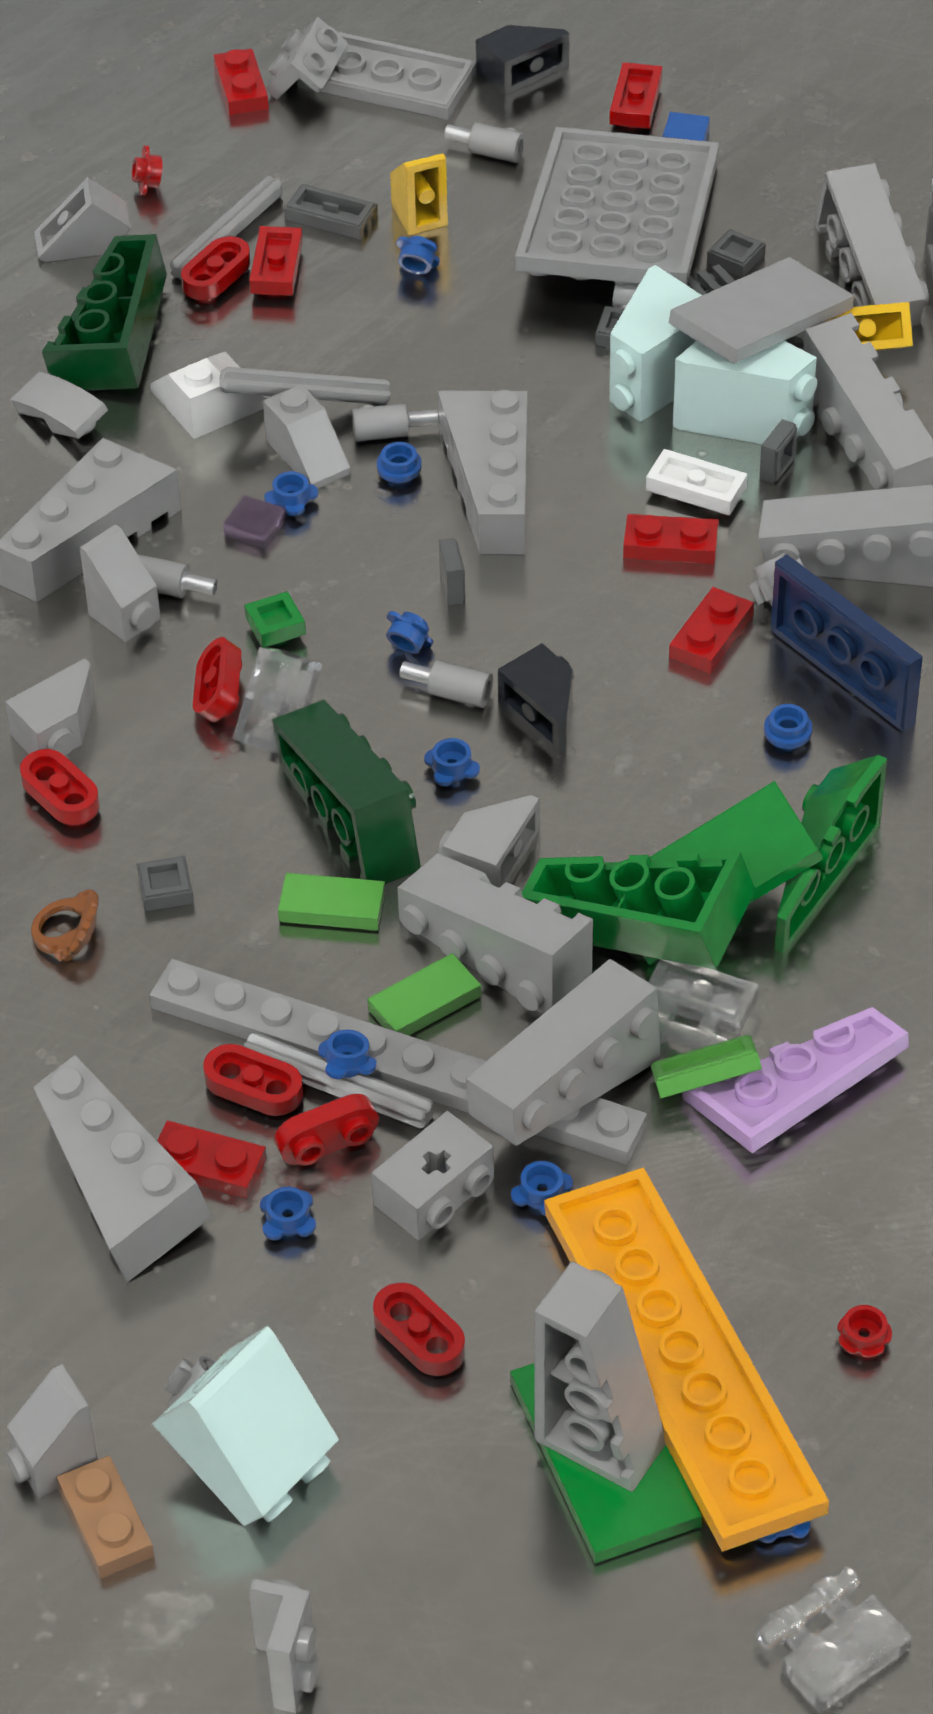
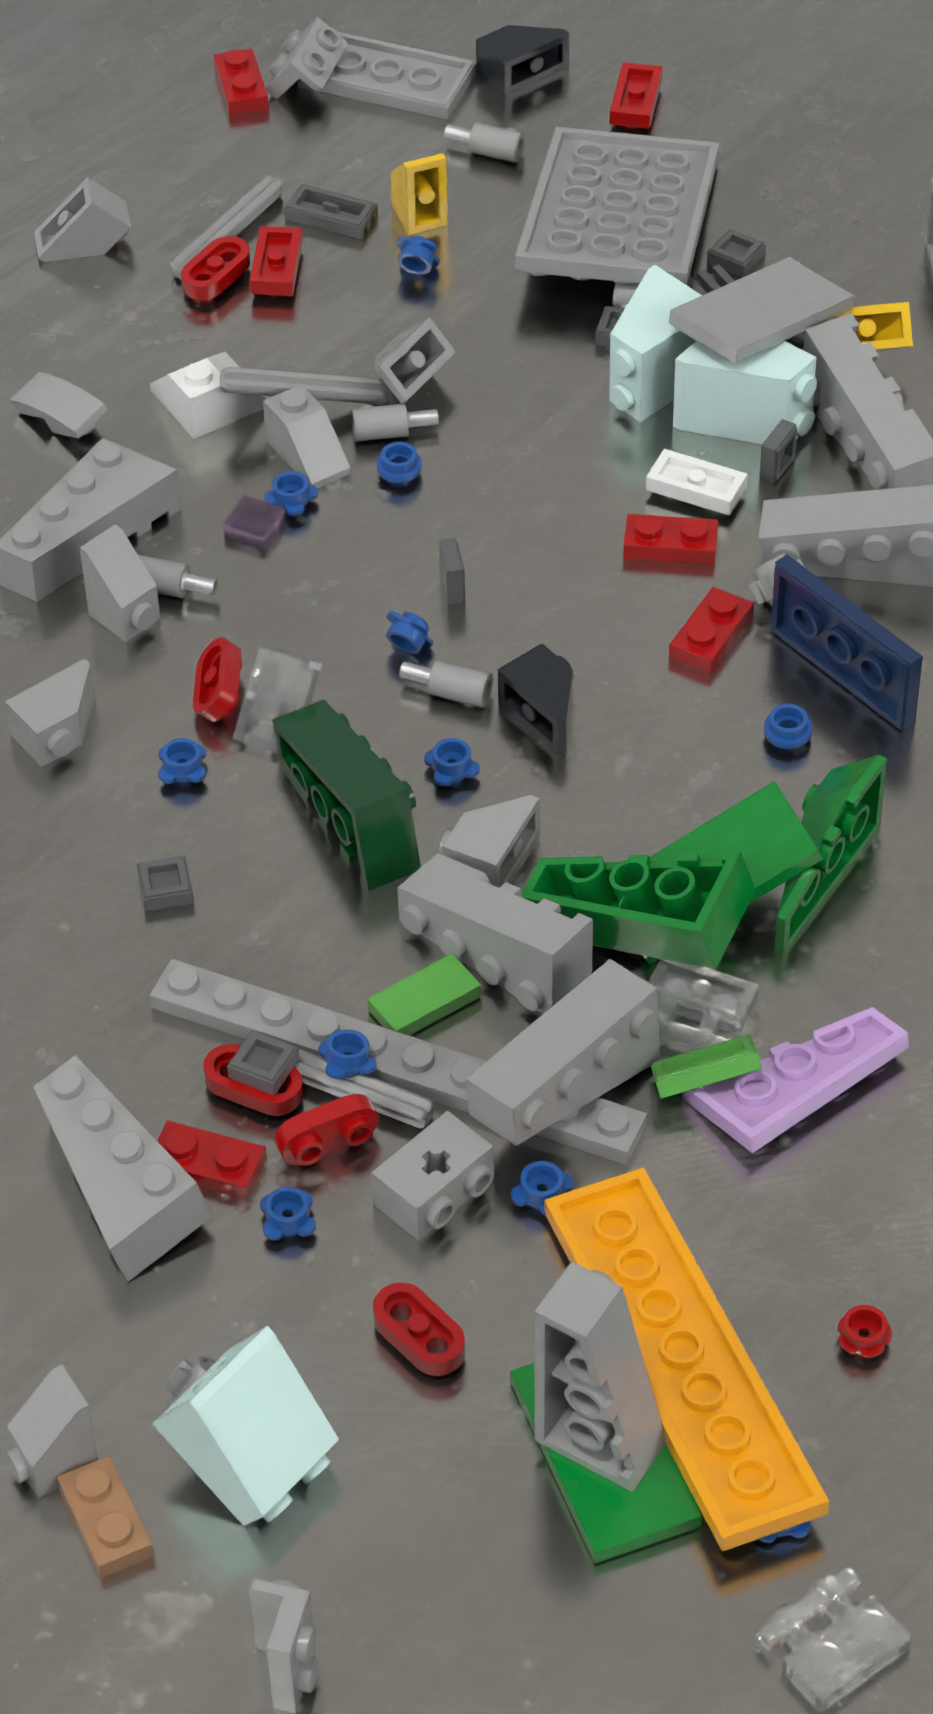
red plate [20,749,100,825] -> none
dark orange piece [31,889,99,962] -> none
dark green wedge [42,234,167,390] -> none
red plate [131,145,163,196] -> none
green plate [244,591,306,648] -> none
bright green tile [278,873,385,931] -> none
light grey wedge [438,390,528,555] -> none
blue tile [663,112,710,141] -> none
light grey wedge [815,163,929,326] -> none
none -> blue plate [158,738,207,784]
none -> dark grey tile [227,1029,300,1096]
none -> light grey slope [374,317,456,404]

